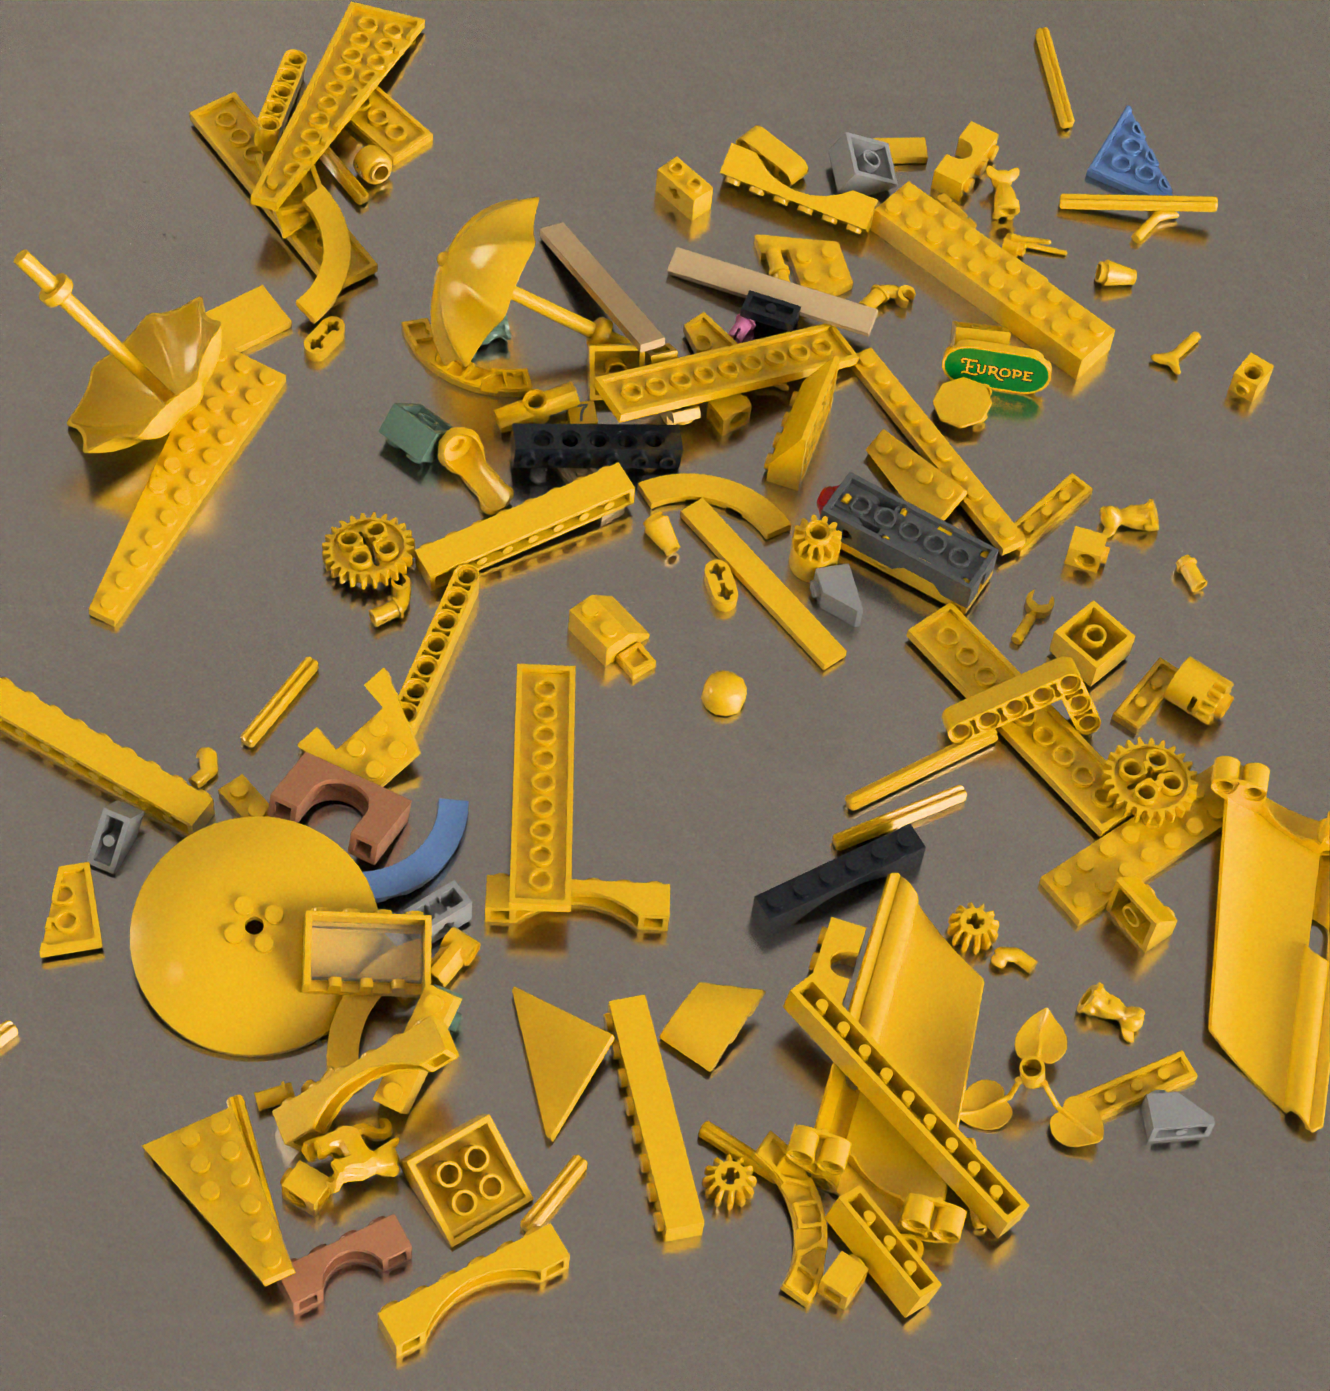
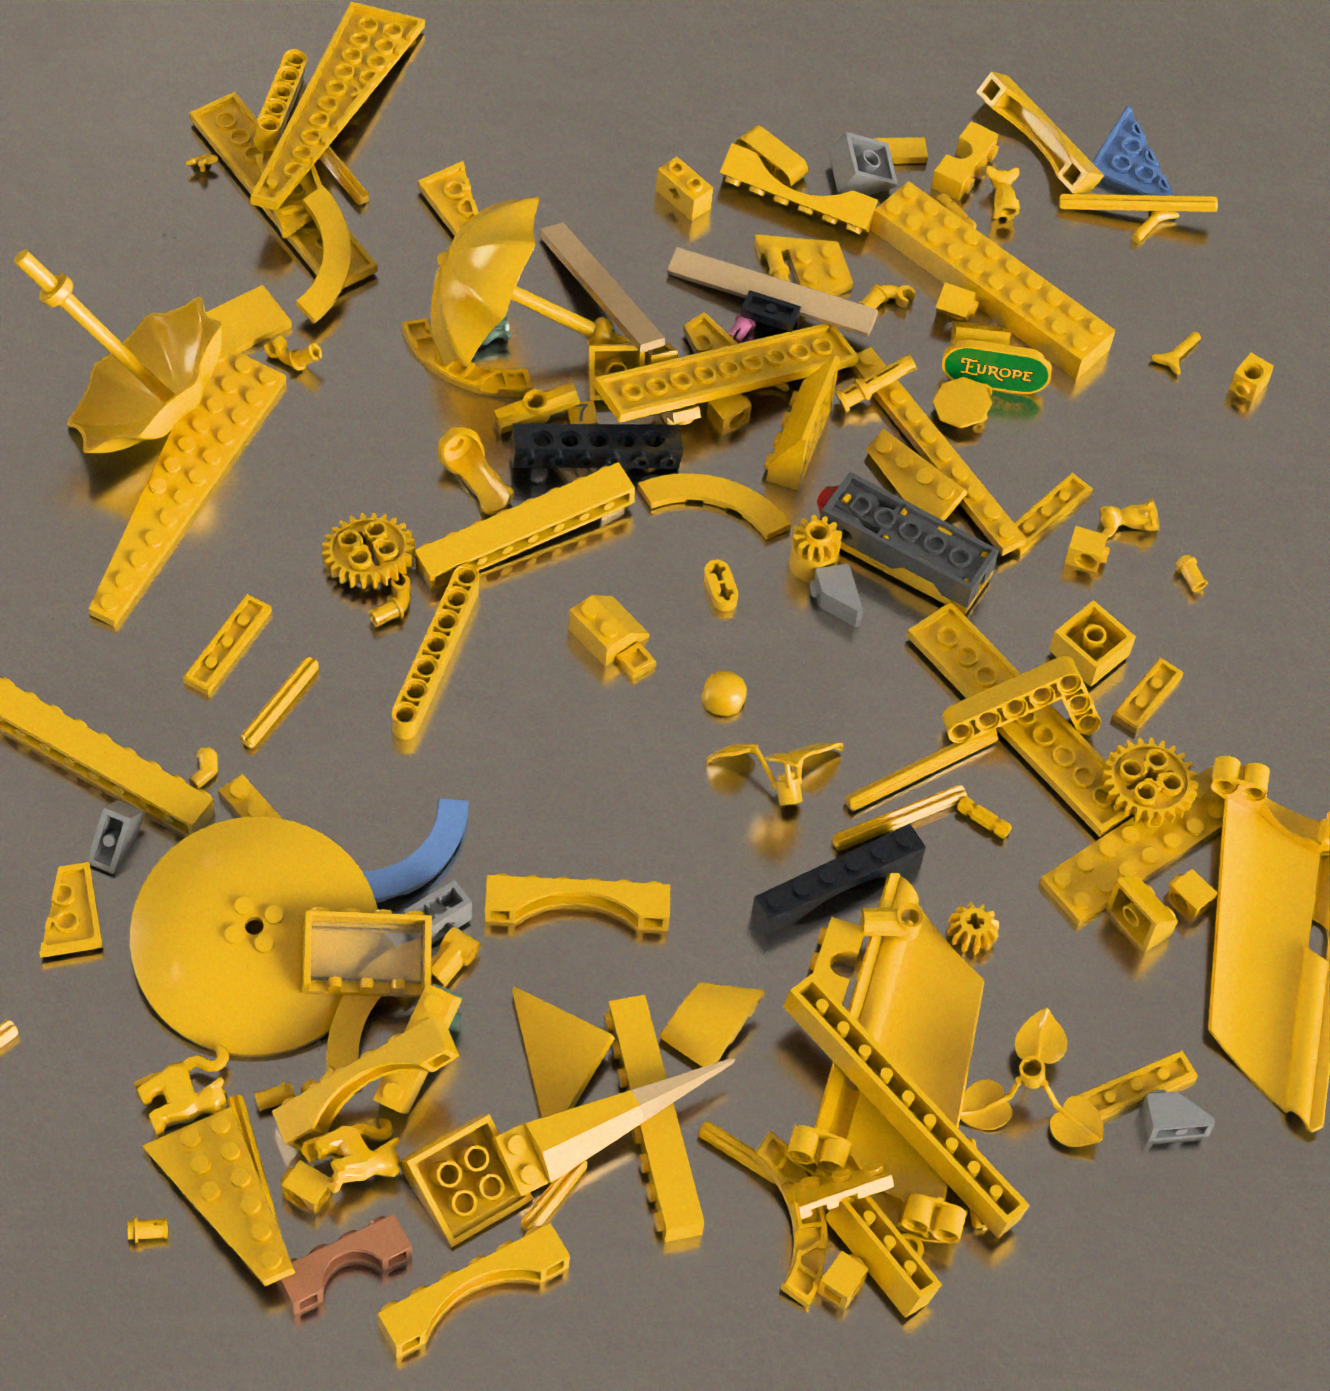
nougat arch [268,752,412,865] -> none
yellow wing [297,667,421,787] -> none
yellow beam [304,316,345,362] -> none
yellow tile [346,86,433,166] -> none
yellow head [353,145,393,185] -> none
sand green slope [378,403,453,464] -> none
yellow plate [509,664,576,912] -> none
yellow cone [643,512,681,556] -> none
yellow tile [680,497,847,671] -> none
yellow gear [702,1153,757,1211] -> none
yellow arm [991,946,1038,974] -> none
yellow plant [1002,233,1068,281] -> none
yellow piece [1011,590,1054,645] -> none
yellow axle [1035,27,1075,129] -> none
yellow animal [1076,982,1145,1043] -> none
yellow cone [1095,259,1137,286] -> none
yellow gear [1164,656,1234,725] -> none
none -> yellow pin [127,1216,168,1243]
none -> yellow animal [133,1044,229,1138]
none -> yellow tile [183,594,272,695]
none -> yellow plant [186,154,218,172]
none -> yellow piece [264,335,322,371]
none -> yellow wing [417,161,478,236]
none -> yellow plate [492,1058,736,1197]
none -> yellow plant [706,742,844,805]
none -> yellow wing [794,1163,894,1219]
none -> yellow pin [835,353,917,412]
none -> yellow piece [860,903,924,941]
none -> yellow brick [935,282,979,322]
none -> yellow axle [957,796,1012,839]
none -> yellow arch [976,72,1104,194]
none -> yellow brick [1165,869,1218,924]

